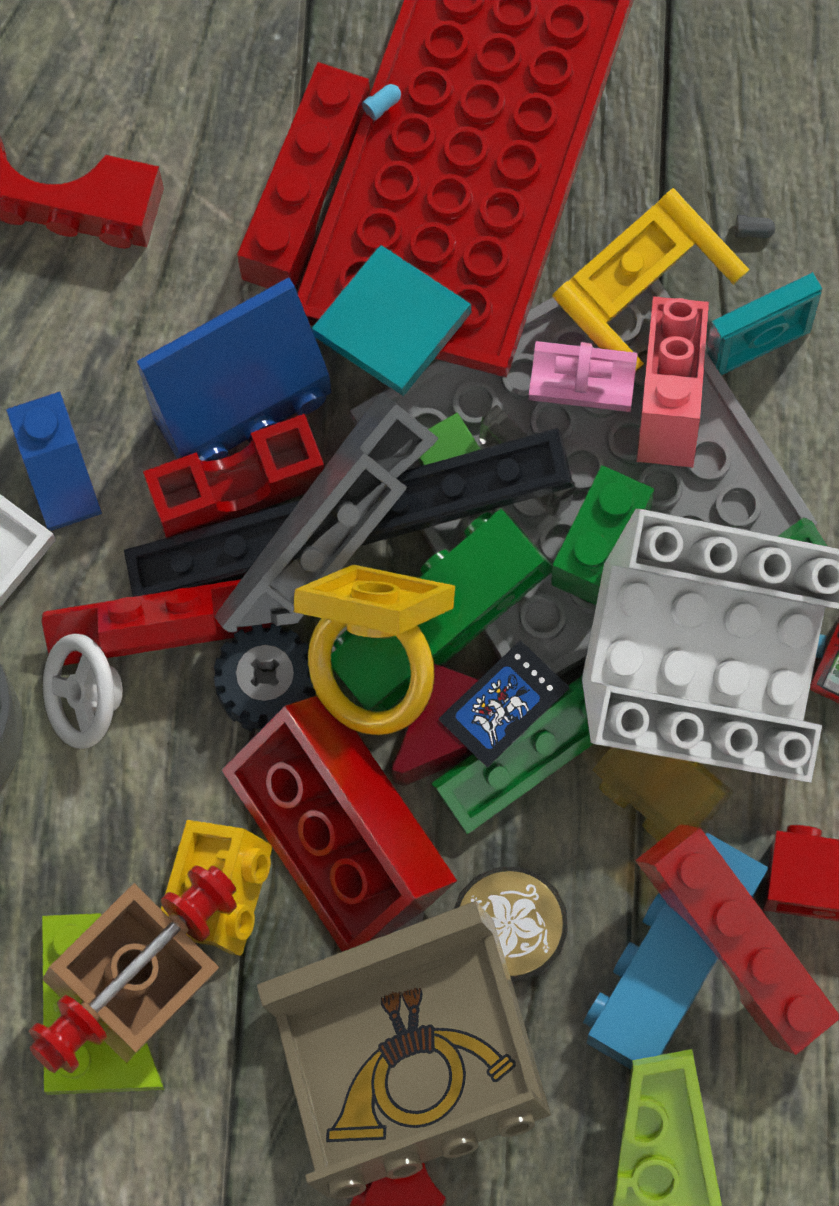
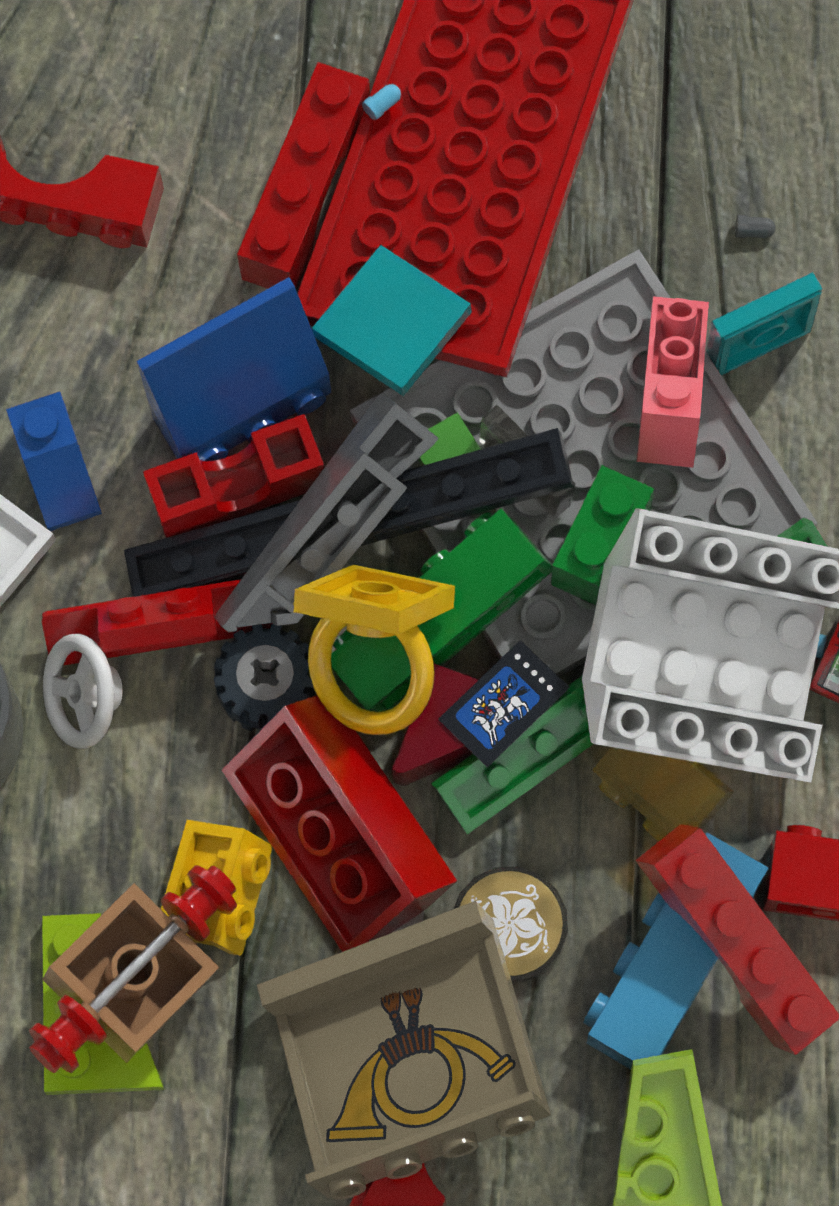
bright pink hips [528,341,638,412] -> none
yellow plate [551,188,750,373] -> none

